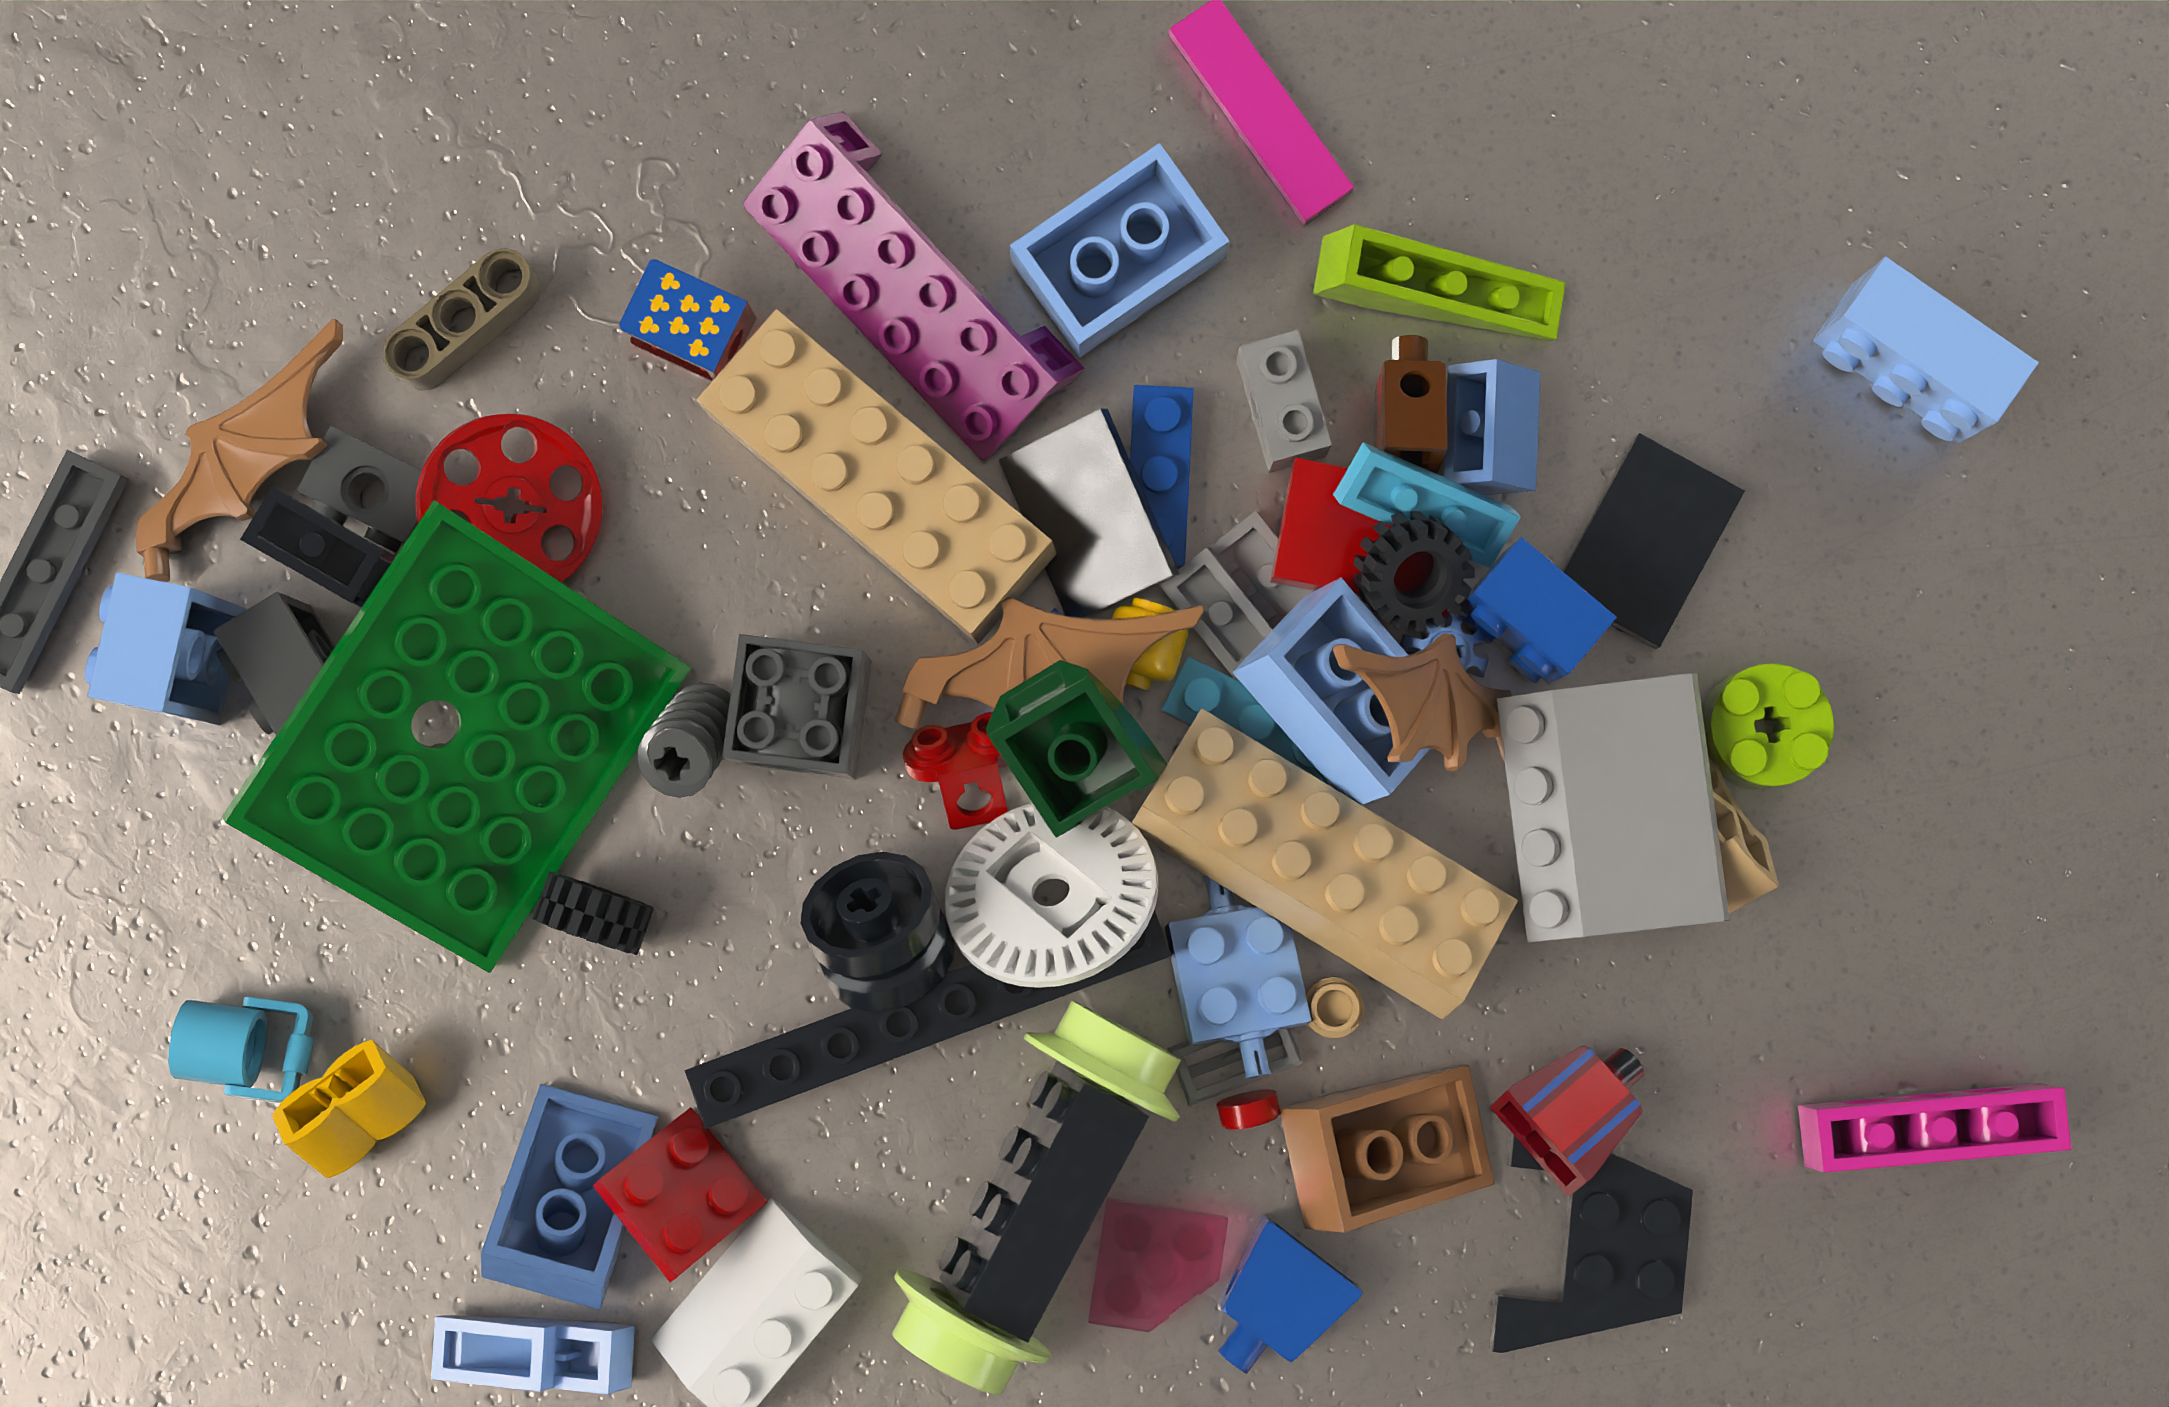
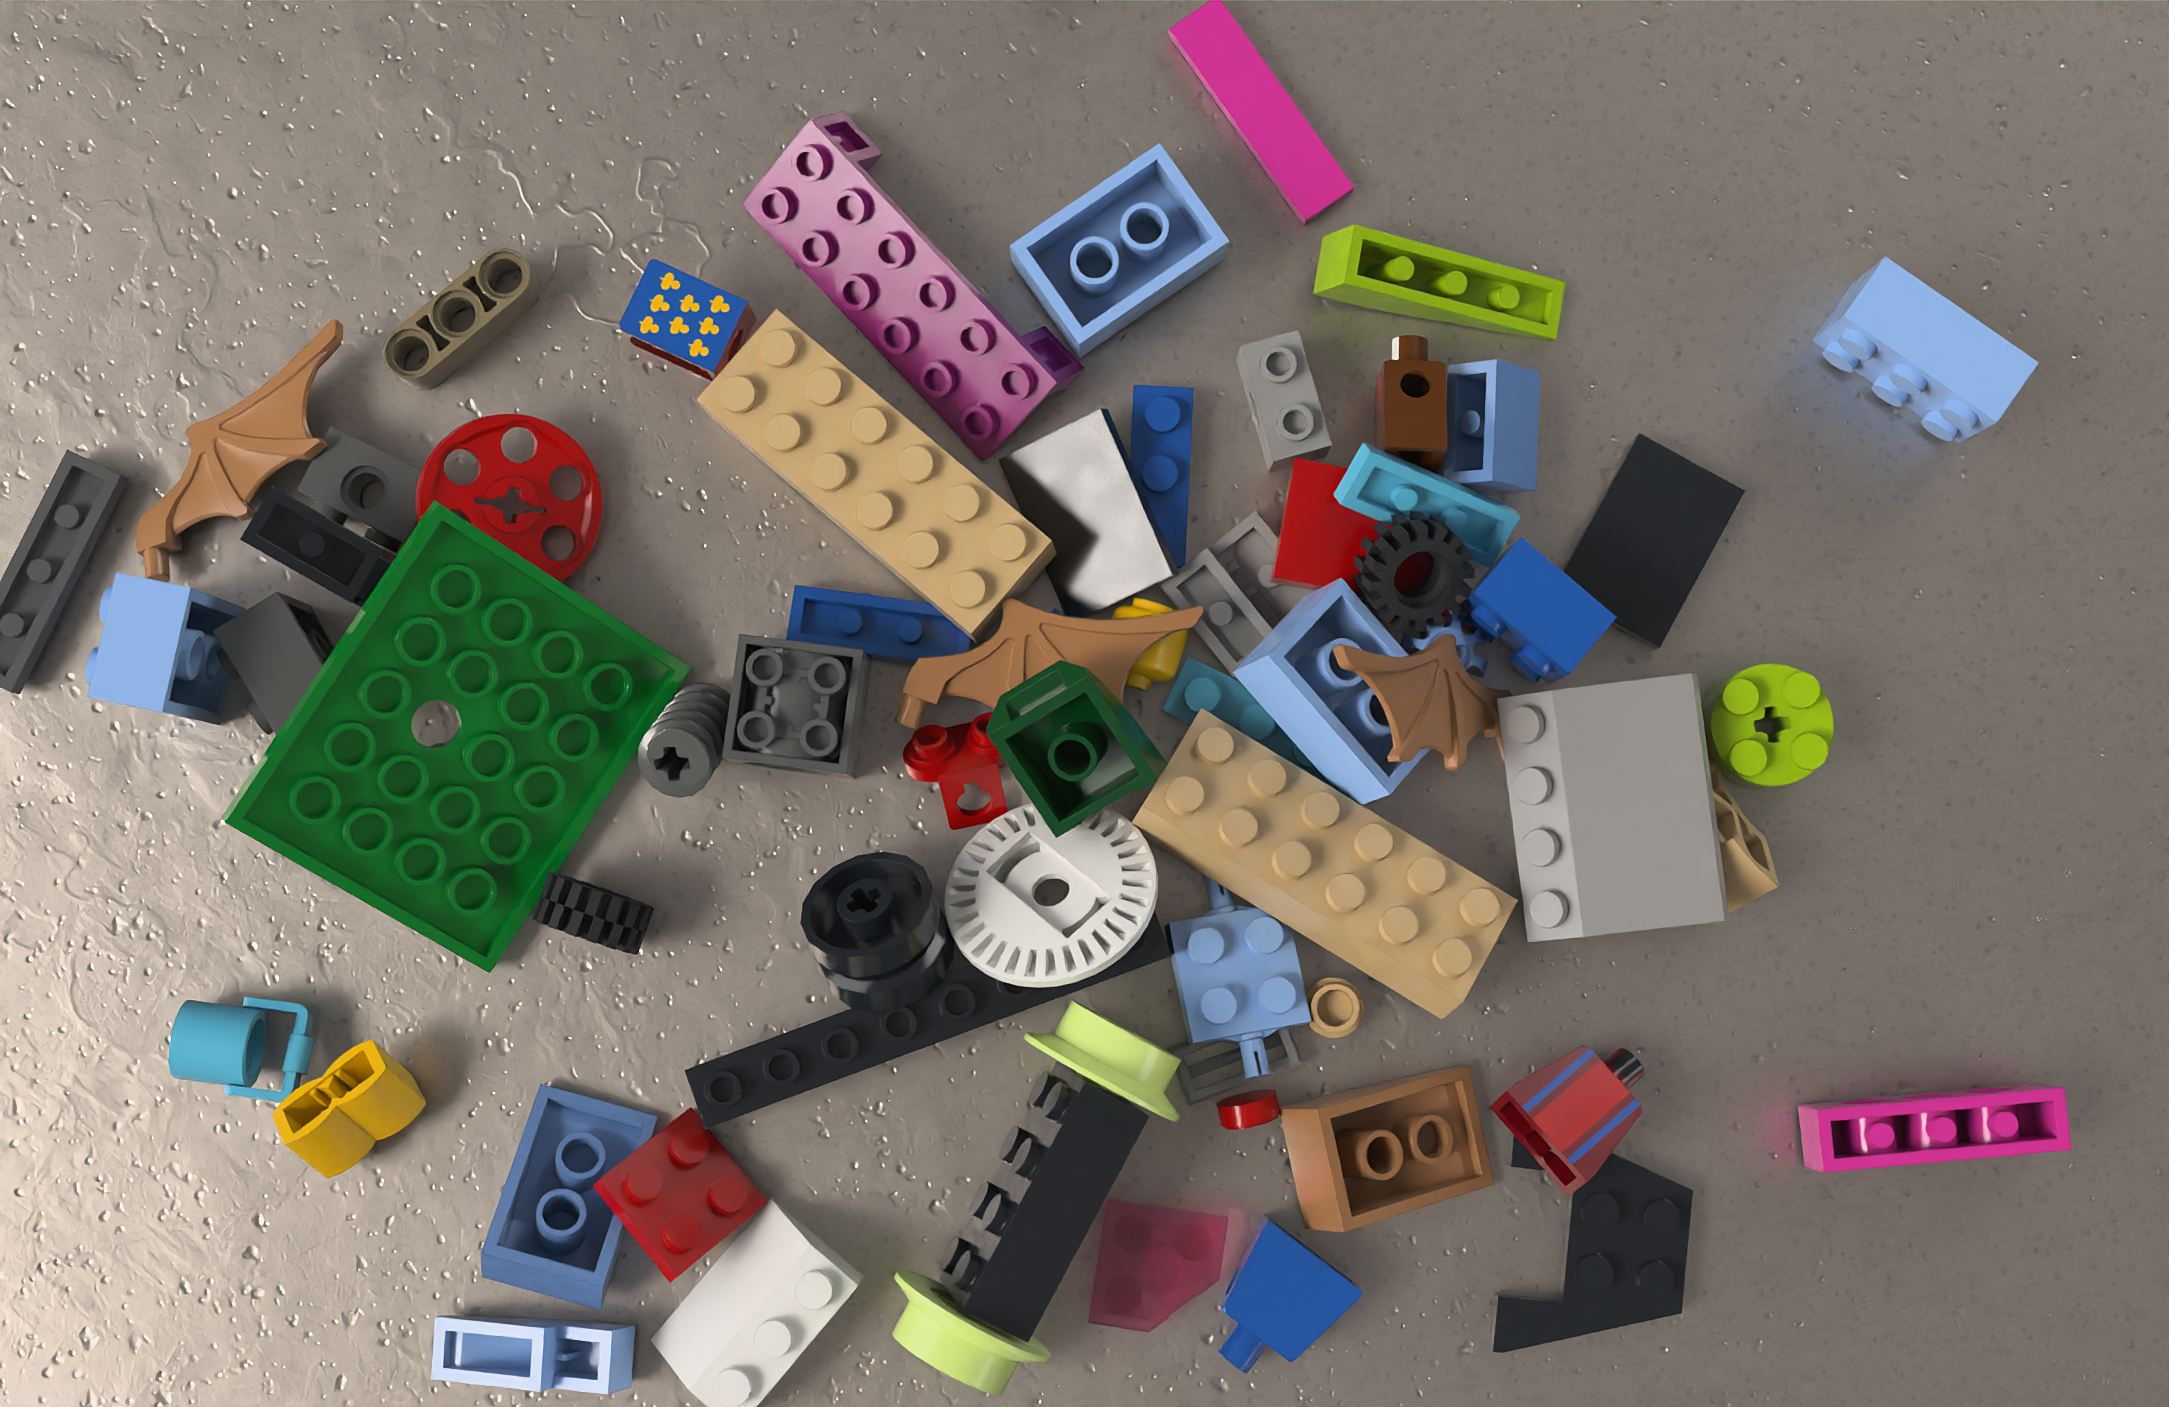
none -> blue plate [786,585,971,665]

